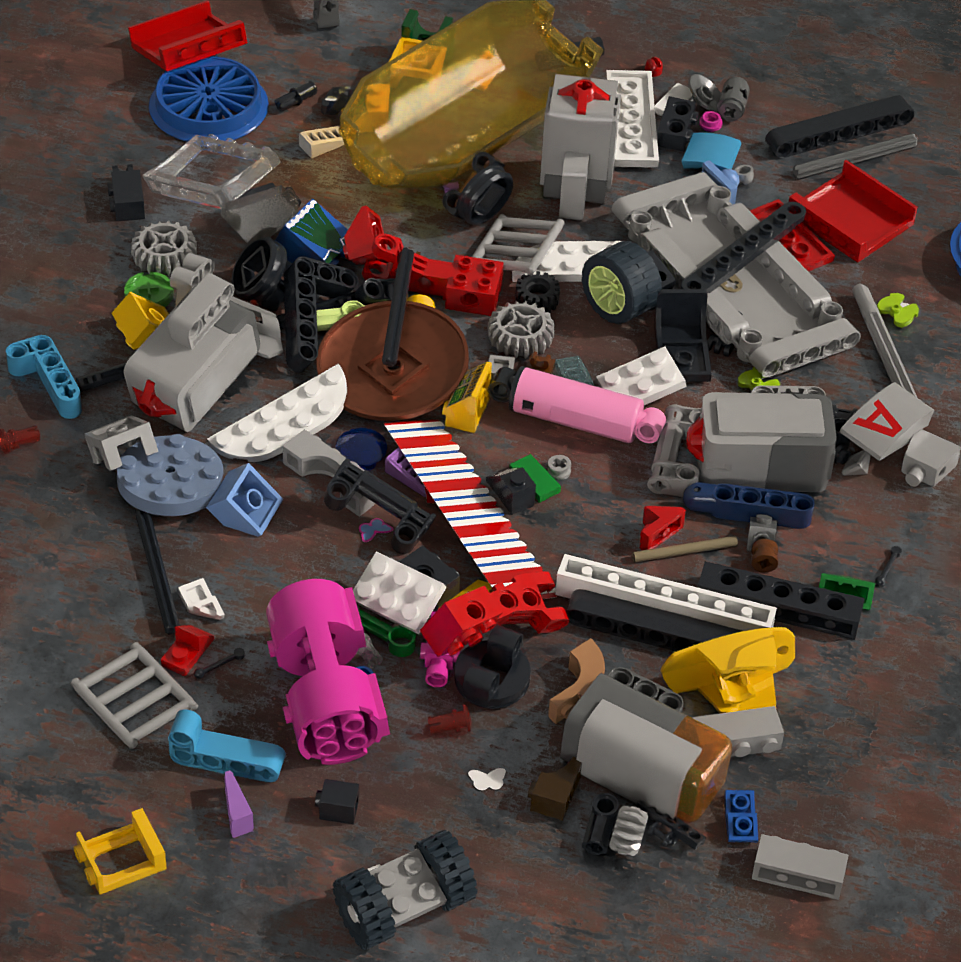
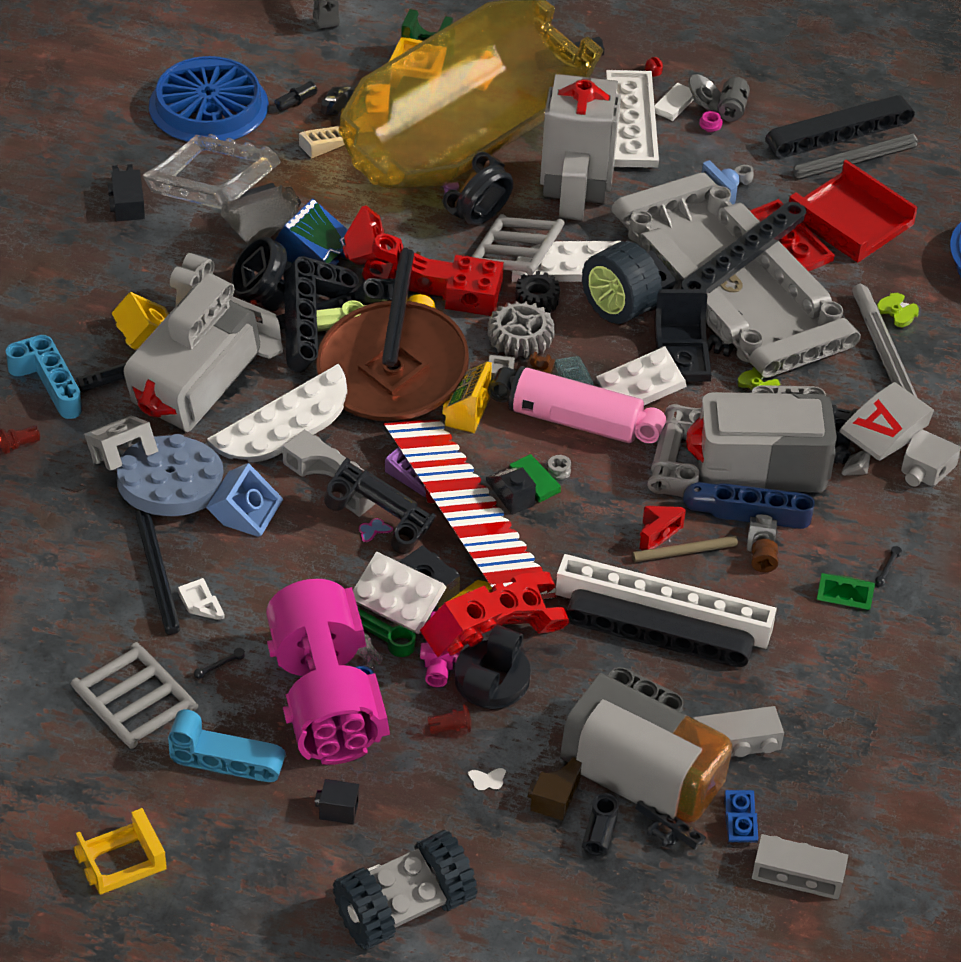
bright green tile [124,272,174,307] -> none
red panel [128,0,248,72] -> none
light grey gear [131,220,197,276] -> none
red slope [161,625,215,677] -> none
medium lavender slope [224,770,254,838] -> none
clear blue dish [336,428,388,470] -> none
medium nougat arch [548,638,605,724] -> none
light grey gear [609,806,648,856] -> none
black brick [657,96,699,152] -> none
yellow piece [660,627,795,713] -> none
dark azure slope [681,133,741,171] -> none
black brick [697,561,865,640] -> none

